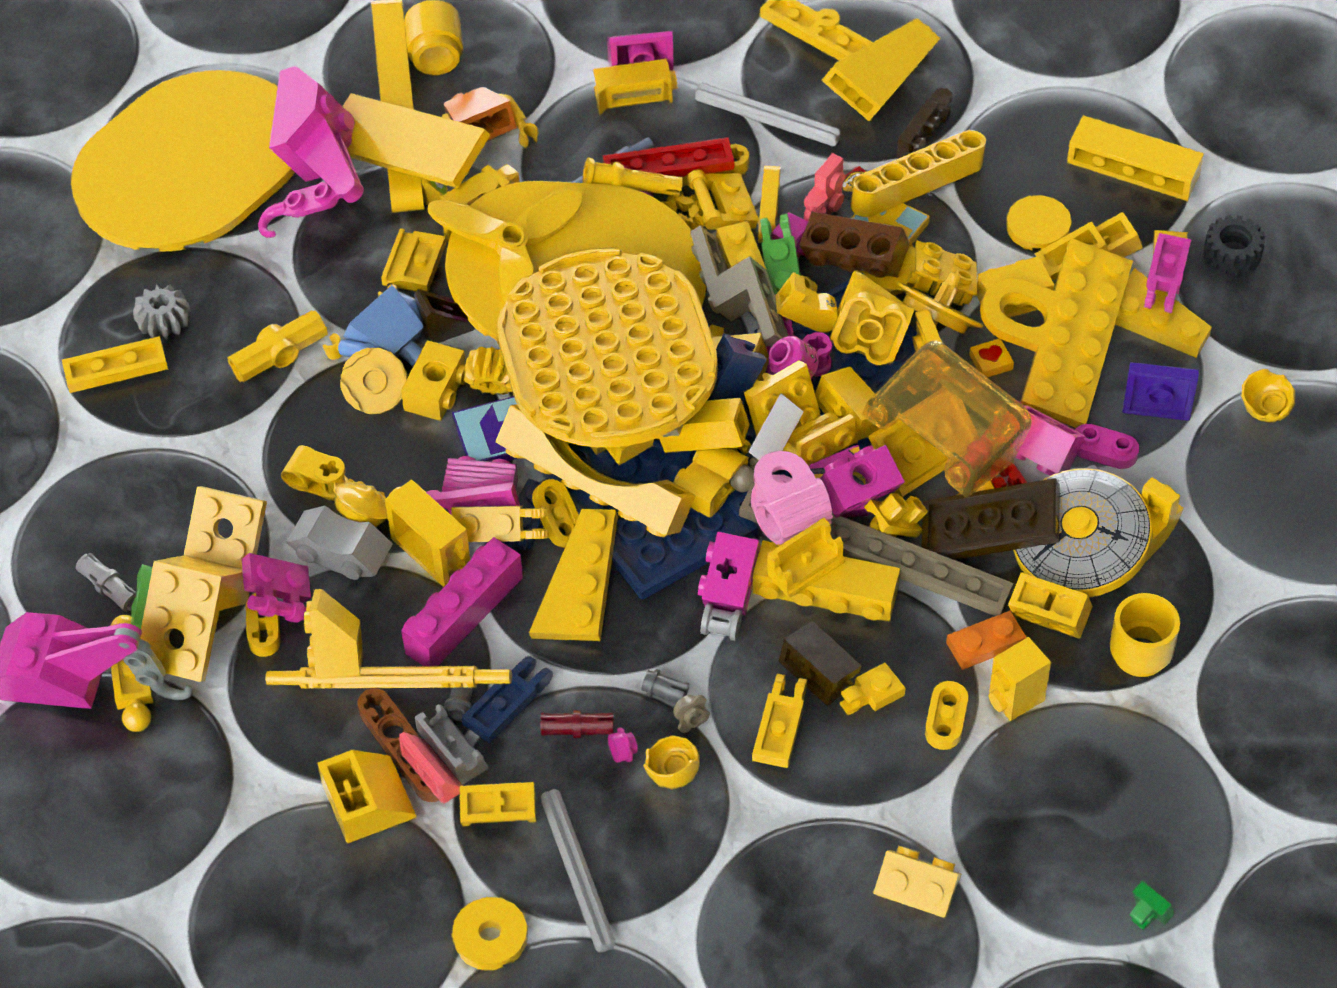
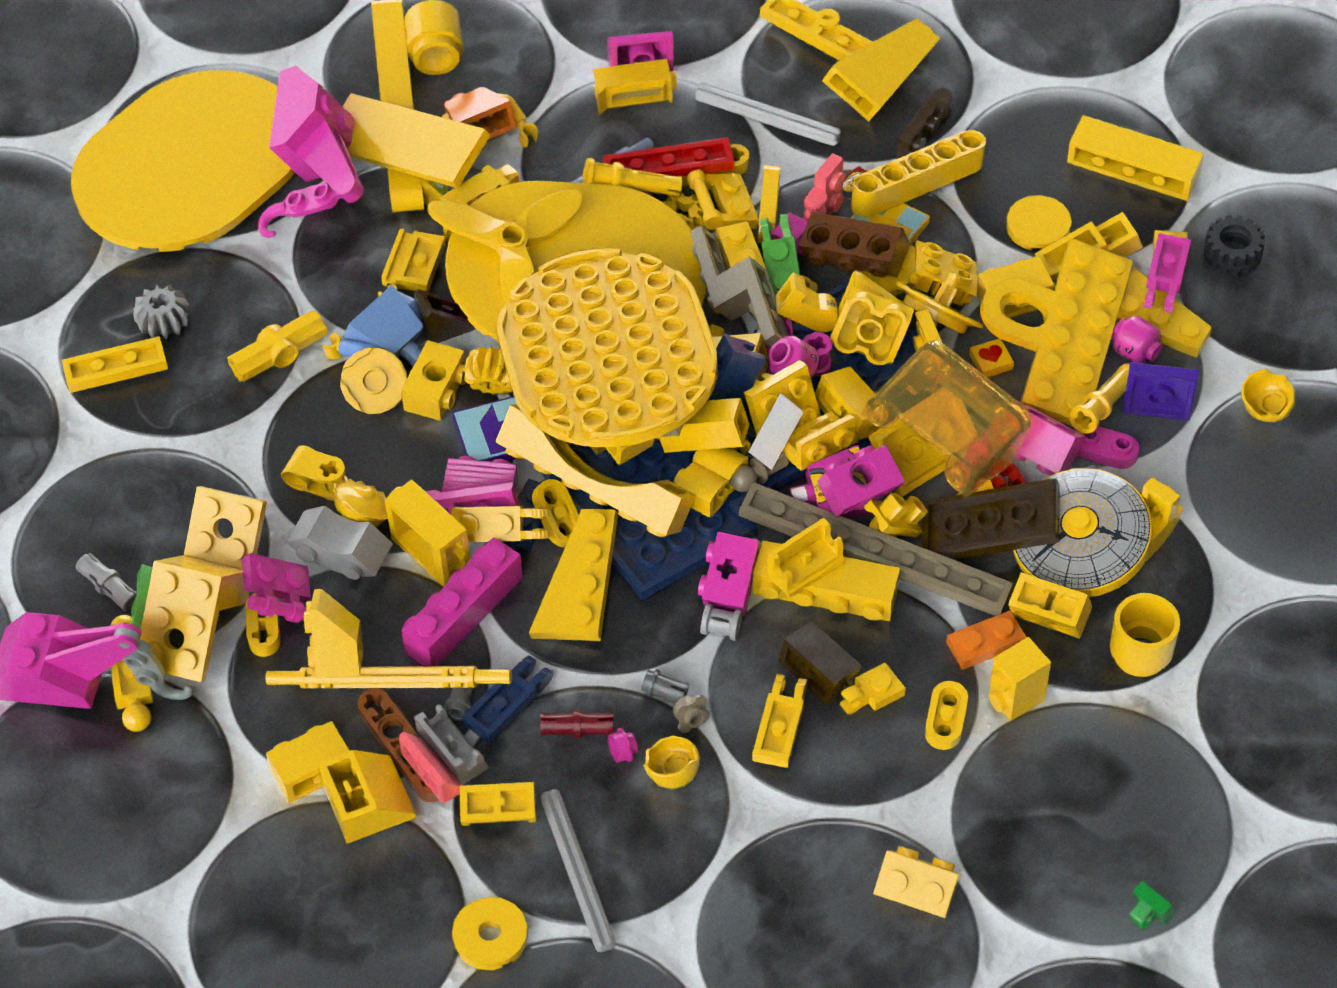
bright pink piece [751,451,833,545] -> none
none -> yellow brick [266,721,349,804]
none -> yellow pin [1069,364,1130,434]
none -> dark pink head [1111,316,1163,364]

